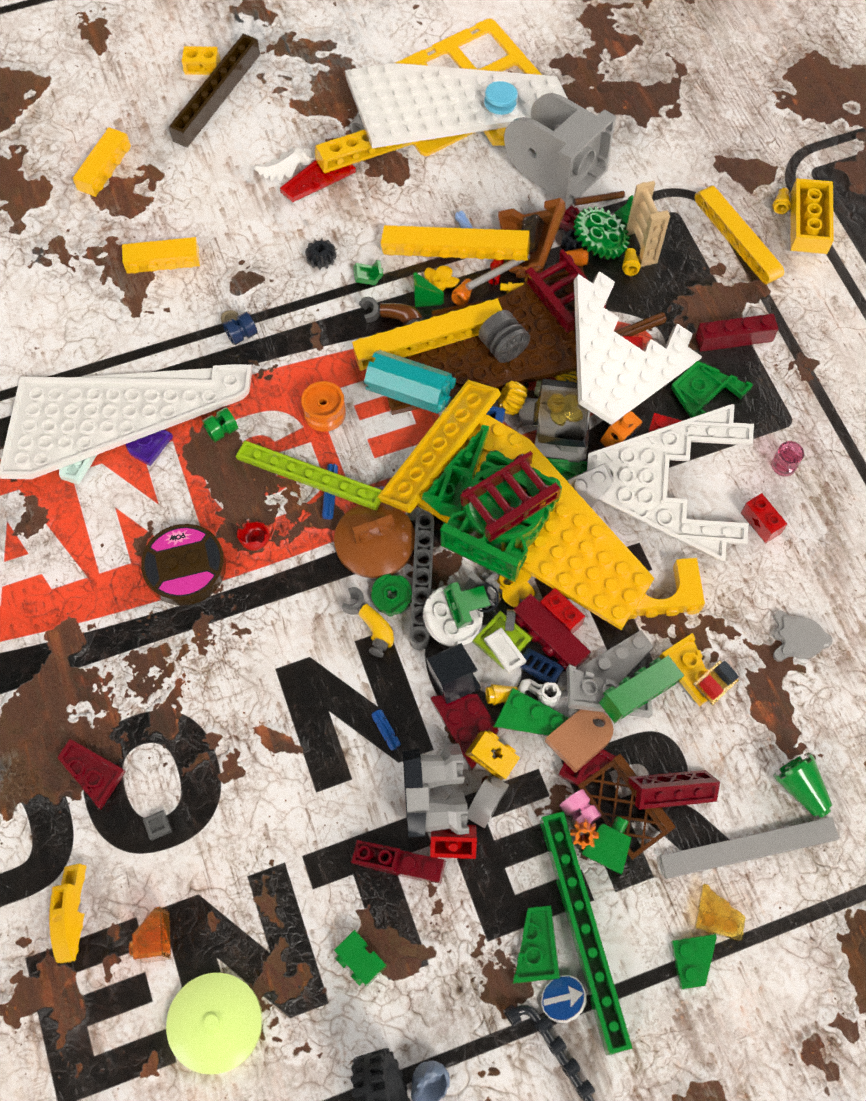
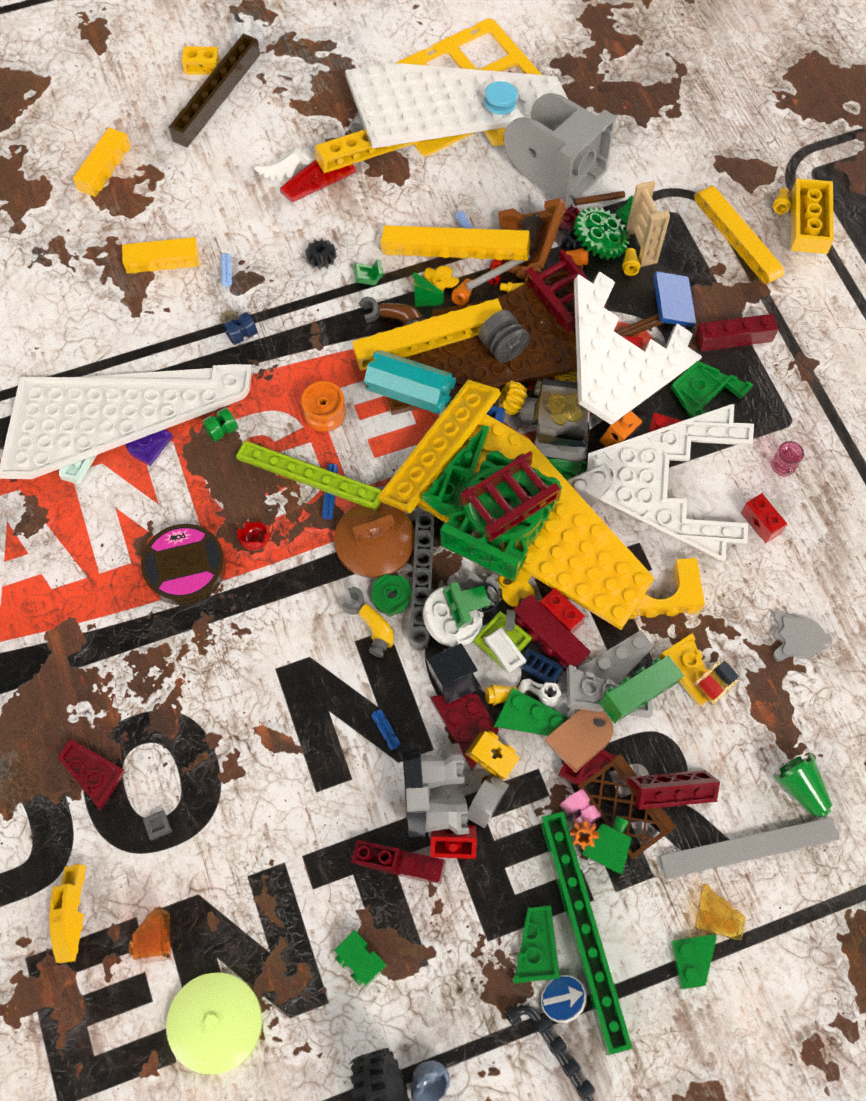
none -> light blue axle [221,253,232,287]
none -> tile [653,271,696,327]

